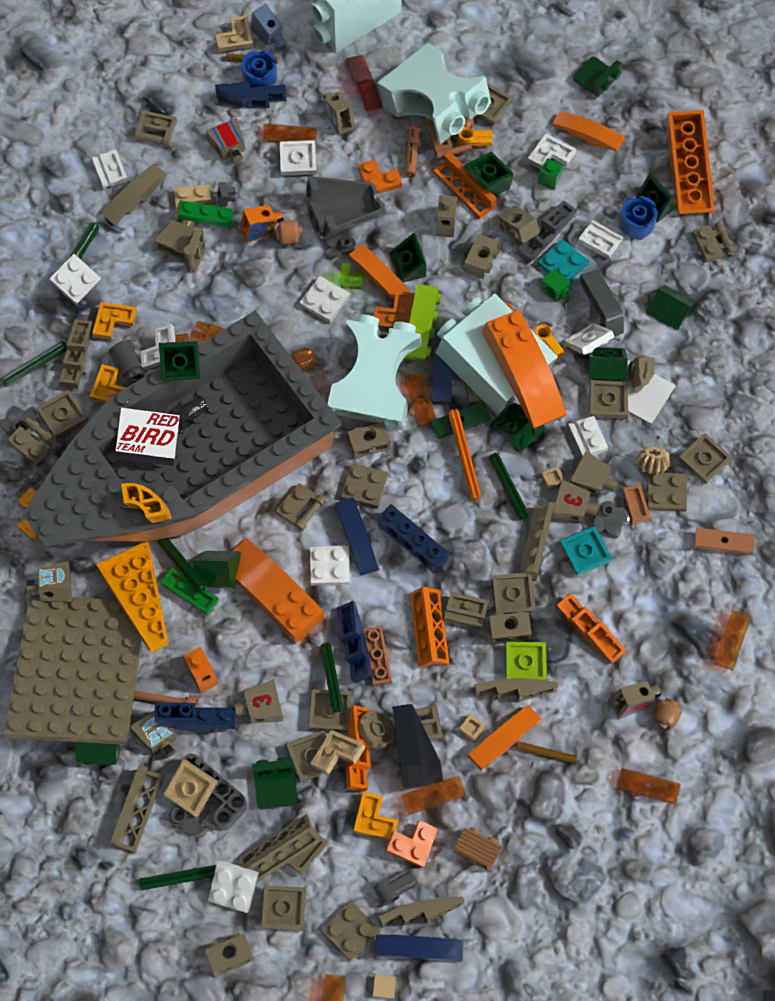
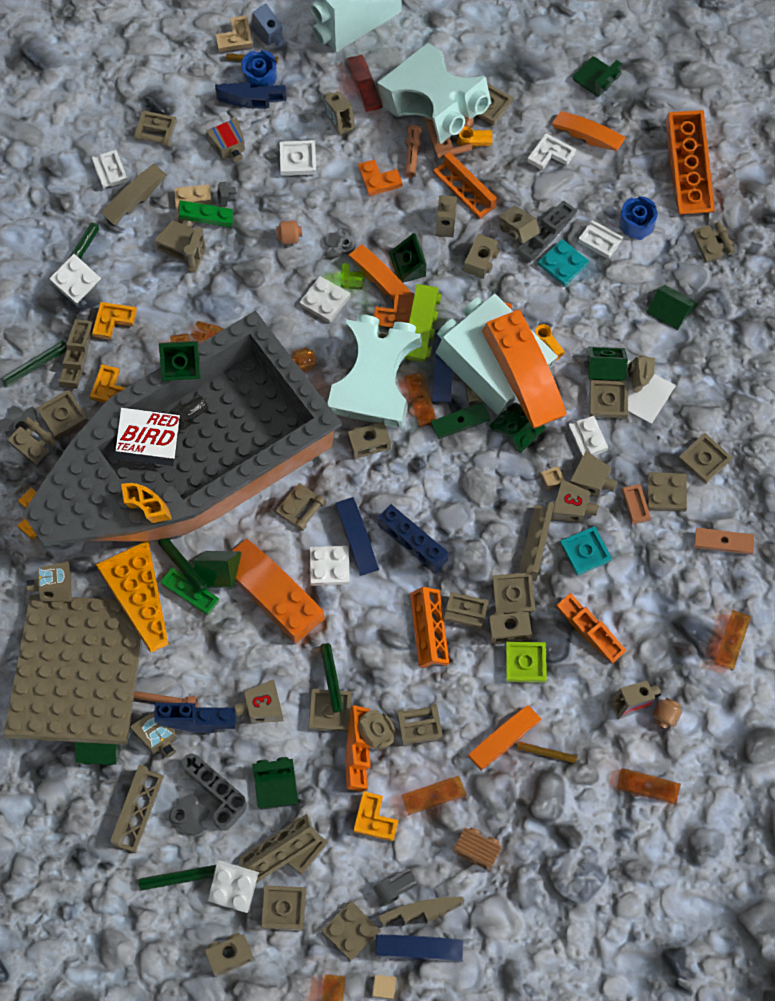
dark grey plant [108,340,145,383] -> none
white plate [140,324,176,370] -> none
tan tile [163,759,218,817] -> none
orange torso [183,647,218,693] -> none
orange torso [240,205,284,243] -> none
clear orange tile [263,123,317,144] -> none
dark tan plate [286,730,339,783] -> none
dark grey cone [306,176,386,239] -> none
tan plate [310,730,365,774] -> none
dark blue slope [336,601,372,683] -> none
dark tan plate [341,463,388,509] -> none
nougat tile [363,626,392,687] -> none
plate [385,821,438,868] -> none
black wedge [392,704,443,788] -> none
orange axle [448,409,481,500] -> none
tan tile [458,714,486,742] -> none
dark green slope [464,151,514,195] -> none
dark tan slope [474,678,558,702] -> none
dark green axle [489,452,529,520] -> none
green brick [538,158,563,190] -> none
green brick [540,269,570,302] -> none
white plate [564,323,614,355] -> none
dark grey beam [580,270,624,336] -> none
dark grey plate [593,501,631,538] -> none
dark green slope [636,172,679,222] -> none
tan gear [637,445,670,475] -> none

